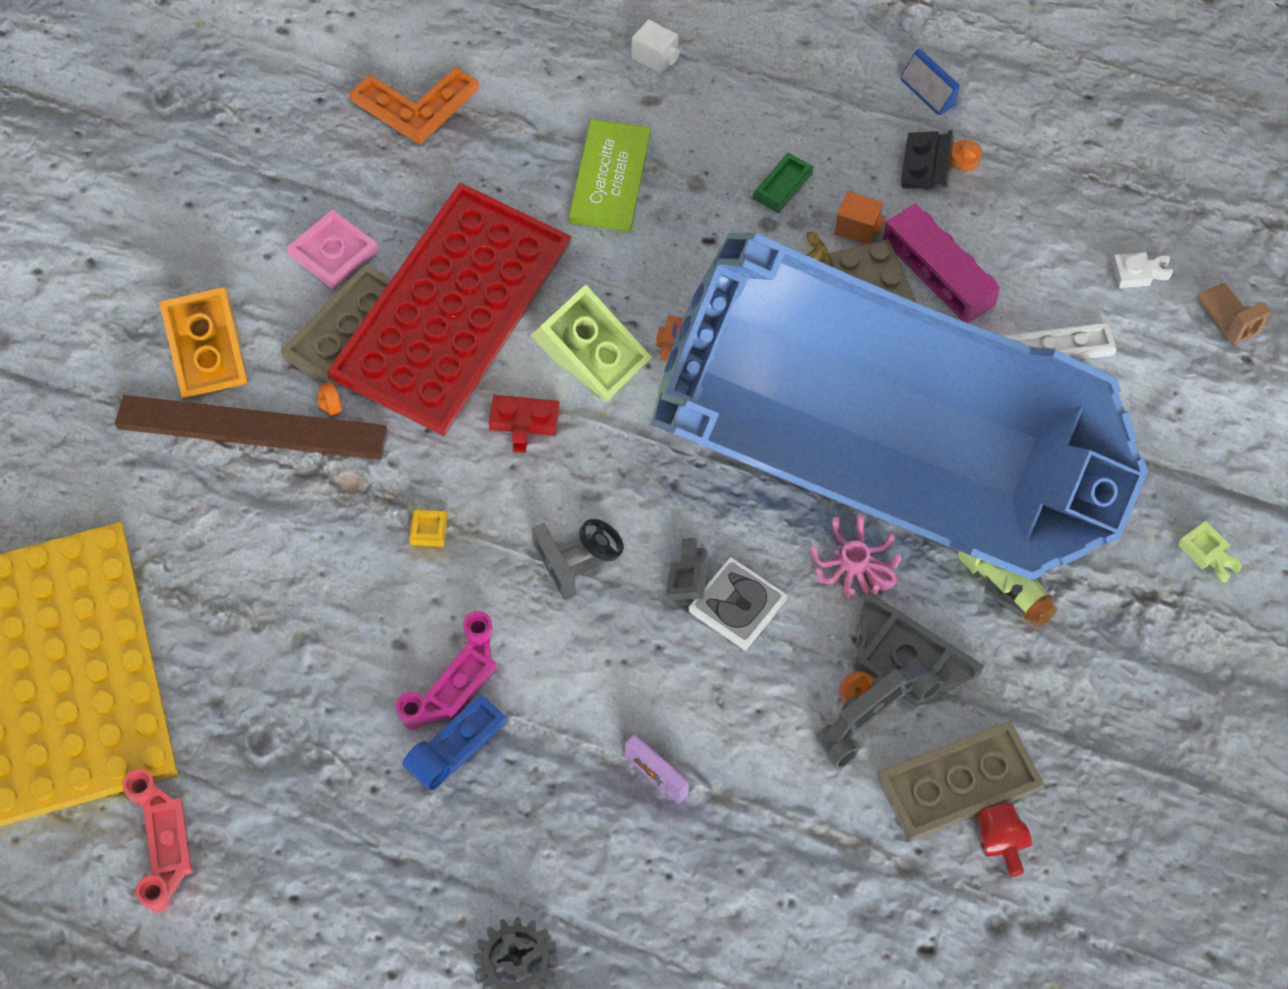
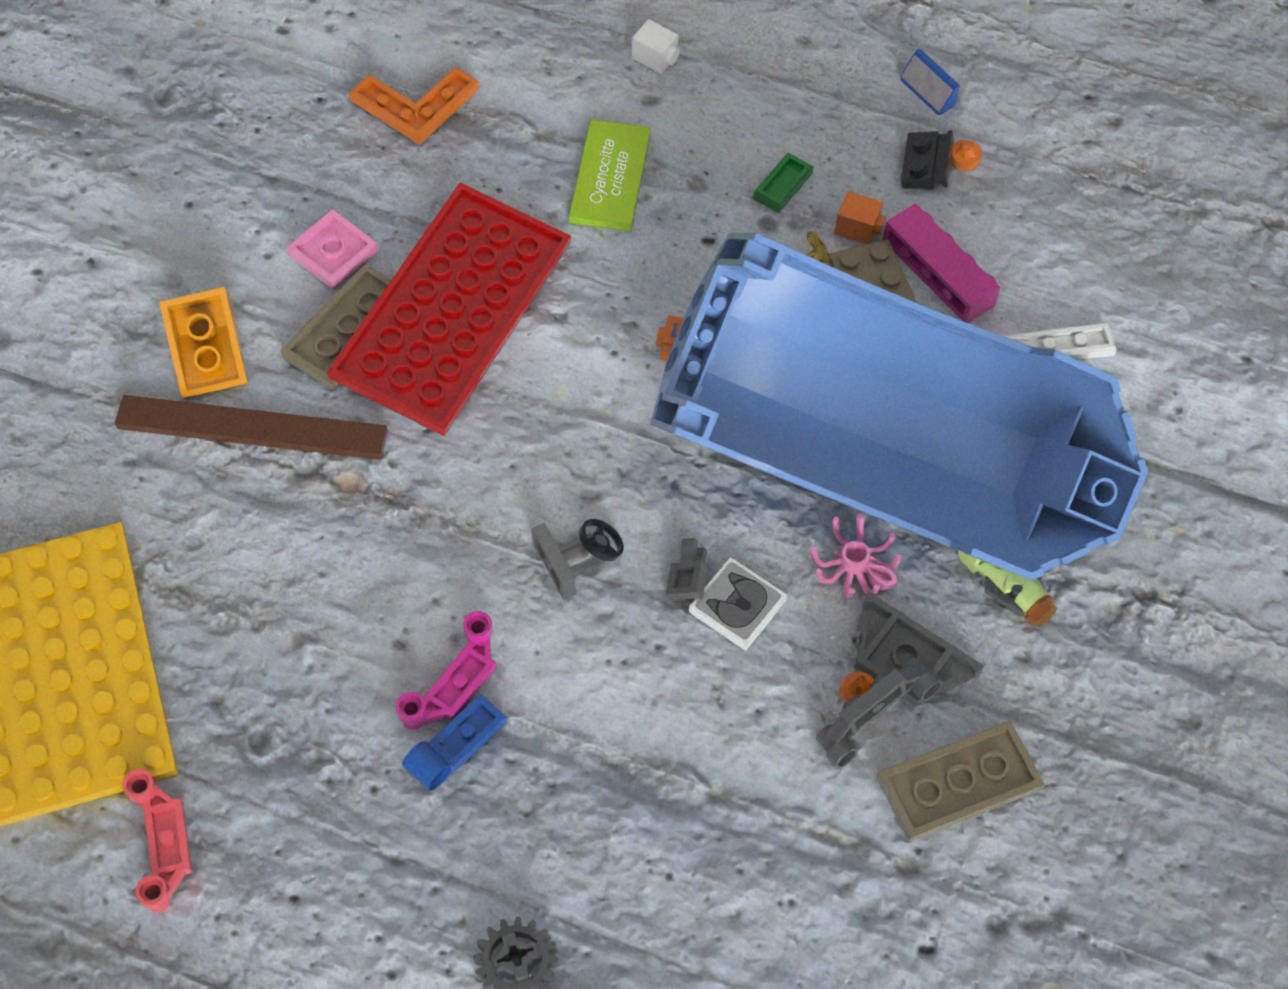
orange tile [316,381,342,417] -> none
yellow tile [409,509,448,547] -> none
red plate [489,395,560,453] -> none
yellowish green slope [530,284,652,401] -> none
lavender tile [625,735,689,804] -> none
red piece [976,803,1032,877] -> none
white plate [1112,252,1173,288] -> none
yellowish green plate [1178,521,1242,583] -> none
medium nougat bracket [1198,283,1271,345] -> none

